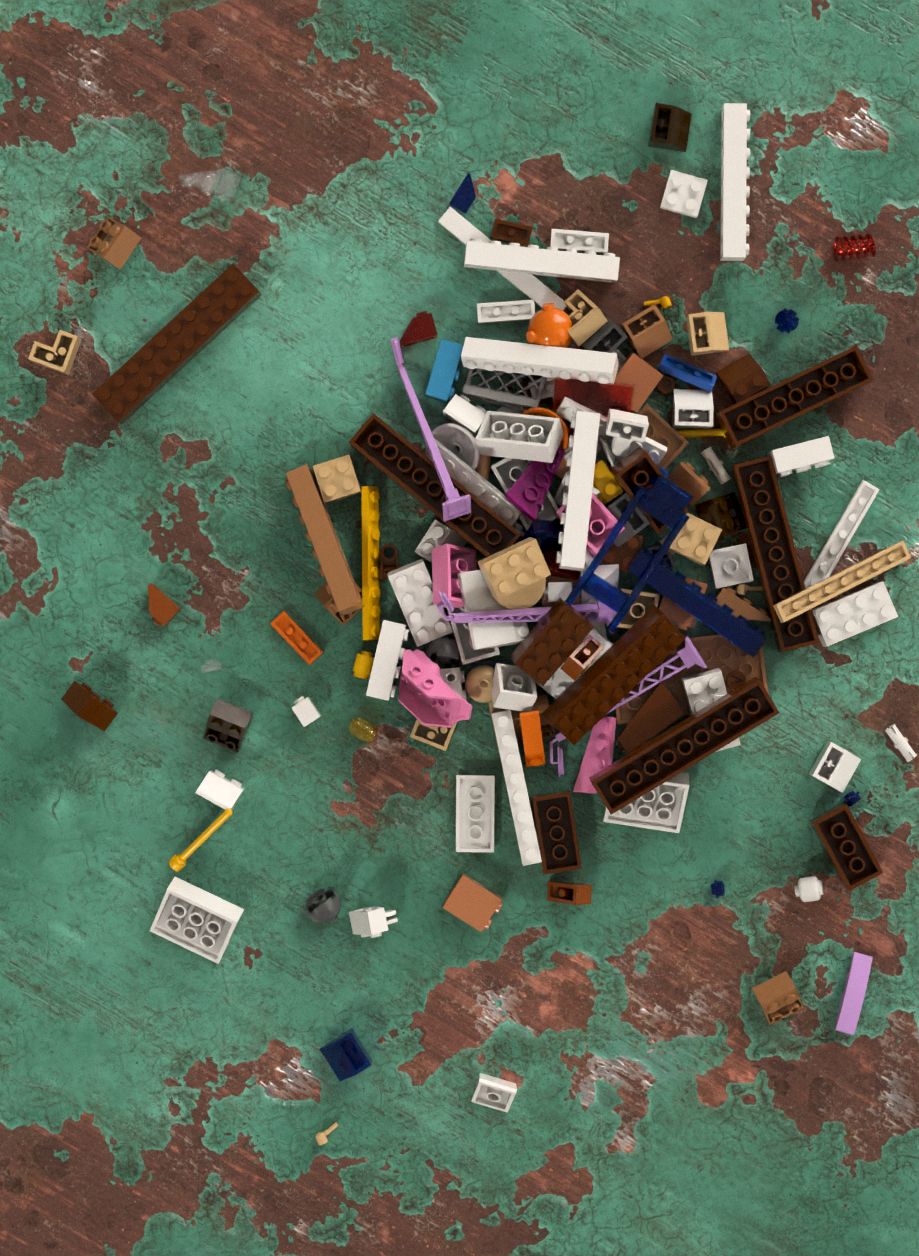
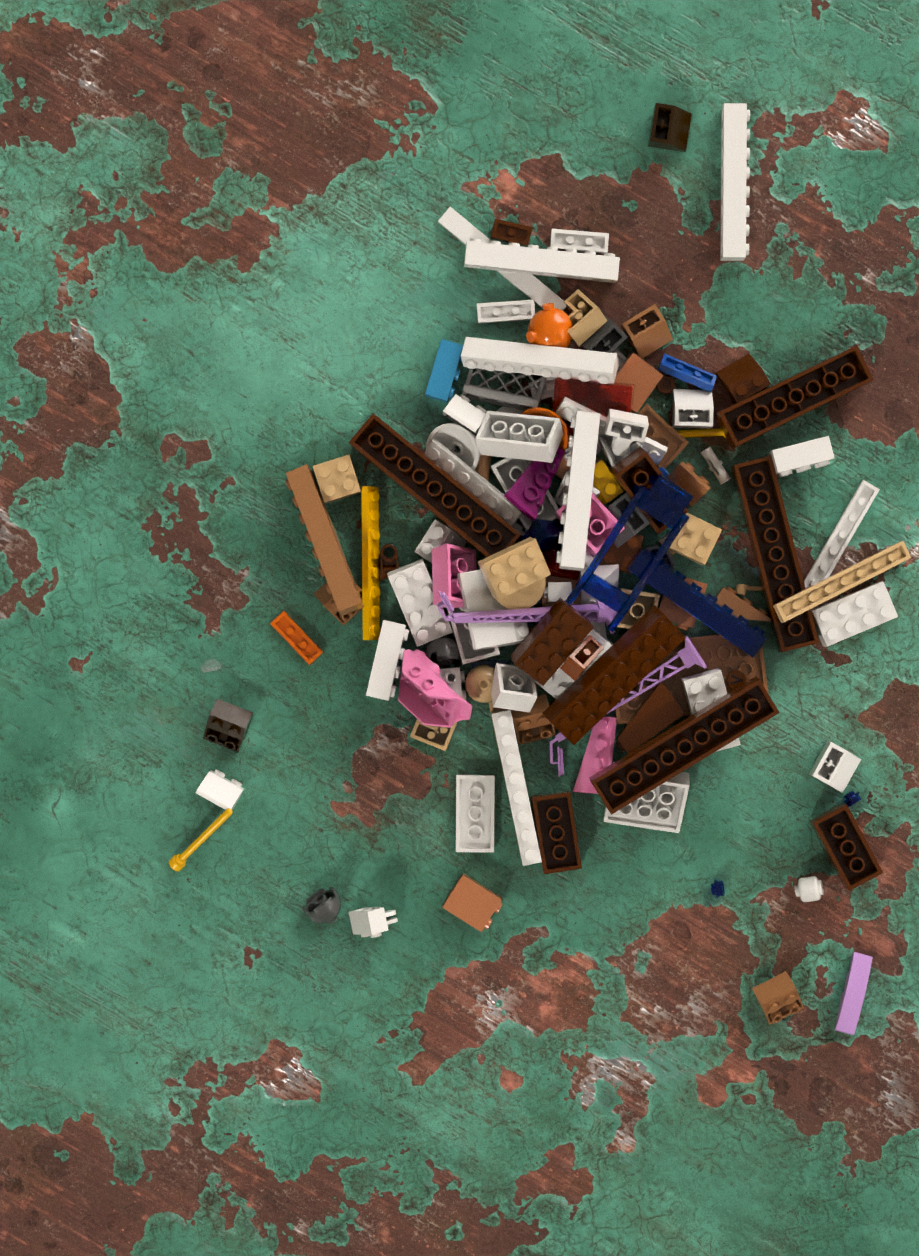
tan brick [28,330,82,375] -> none
reddish brown brick [61,681,118,731] -> none
medium nougat slope [87,216,141,270] -> none
reddish brown brick [92,263,261,425] -> none
dark orange slope [148,583,181,626] -> none
white slope [150,877,244,964] -> none
clear slope [178,169,242,202] -> none
white brick [292,696,321,727] -> none
tan hand [316,1122,339,1146] -> none
clear blue slope [320,1028,372,1081] -> none
clear yellow brick [348,717,378,744] -> none
yellow brick [352,651,374,680] -> none
lavender piece [390,337,471,522] -> none
clear red slope [400,311,438,348] -> none
clear blue tile [449,173,476,214] -> none
white slope [471,1073,517,1113] -> none
orange slope [519,710,545,767] -> none
dark orange slope [547,881,592,905] -> none
yellow hand [644,296,672,309] -> none
white plate [660,170,708,218] -> none
tan slope [686,312,729,356] -> none
dark brown slope [695,492,746,538] -> none
white plate [709,543,754,589] -> none
clear blue gear [774,308,799,334] -> none
clear red piece [833,233,876,261] -> none
white pin [885,724,917,762] -> none

